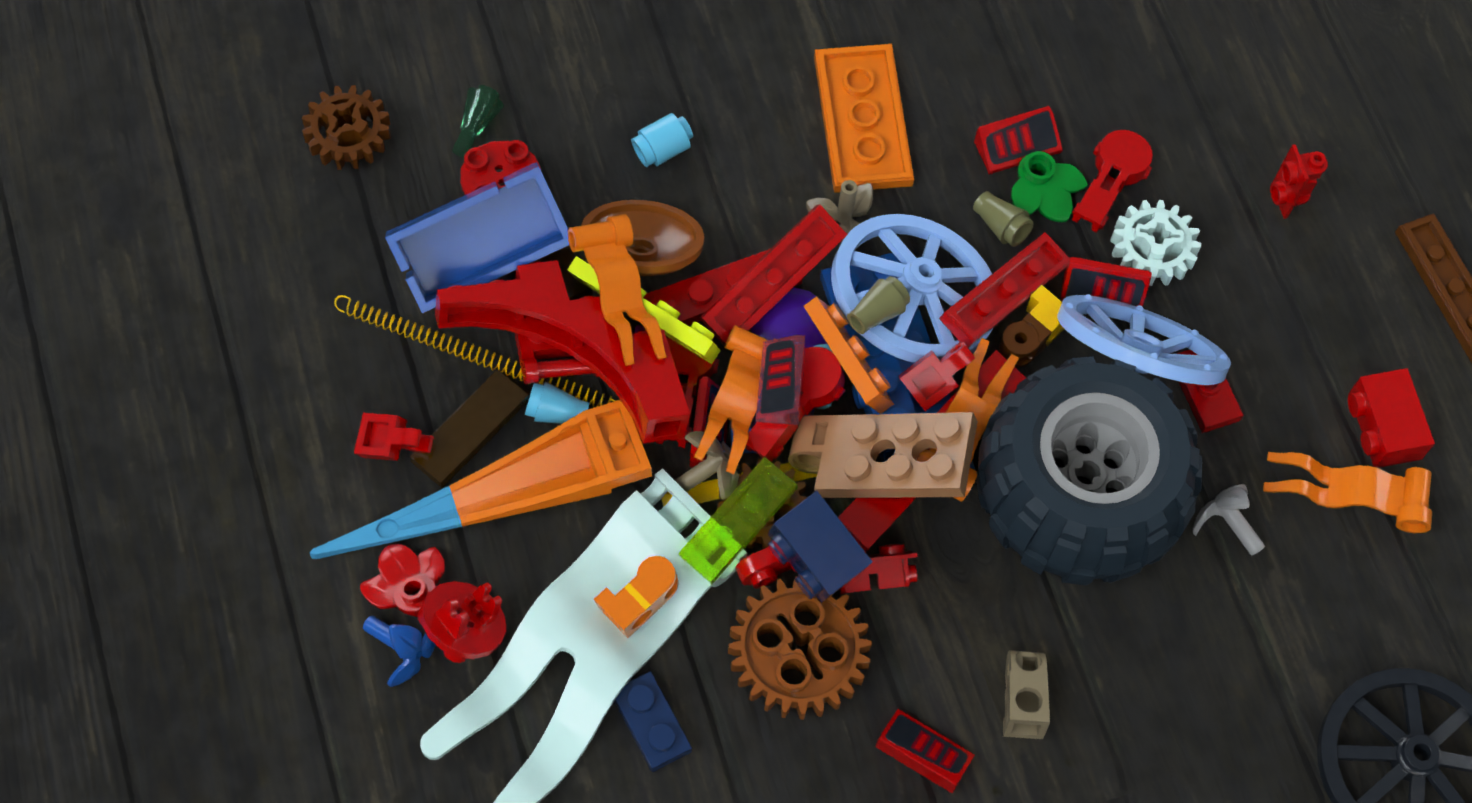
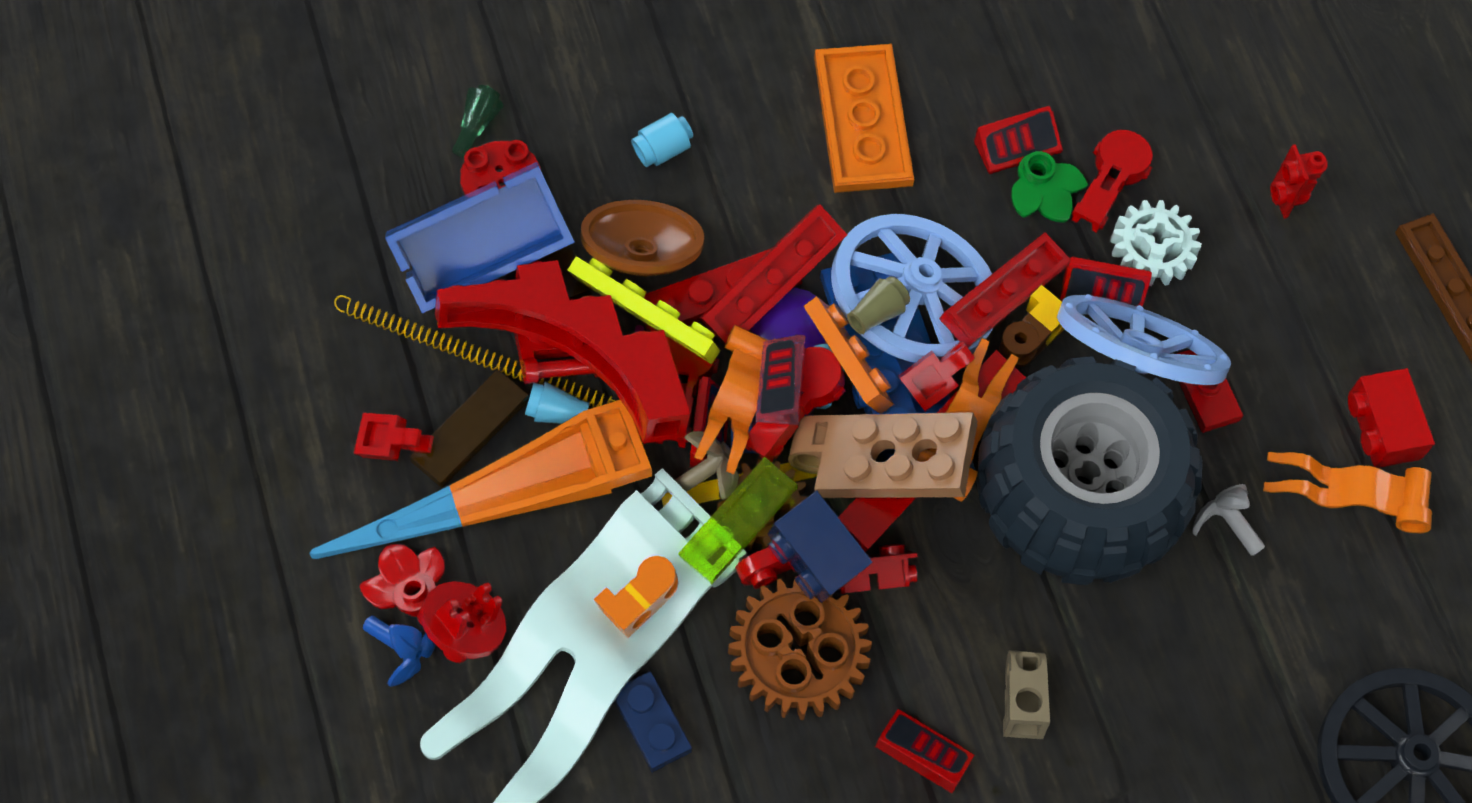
reddish brown gear [302,85,391,170] -> none
orange flag [568,214,667,366] -> none
dark tan plant [806,180,873,241] -> none
olive cone [973,191,1034,247] -> none

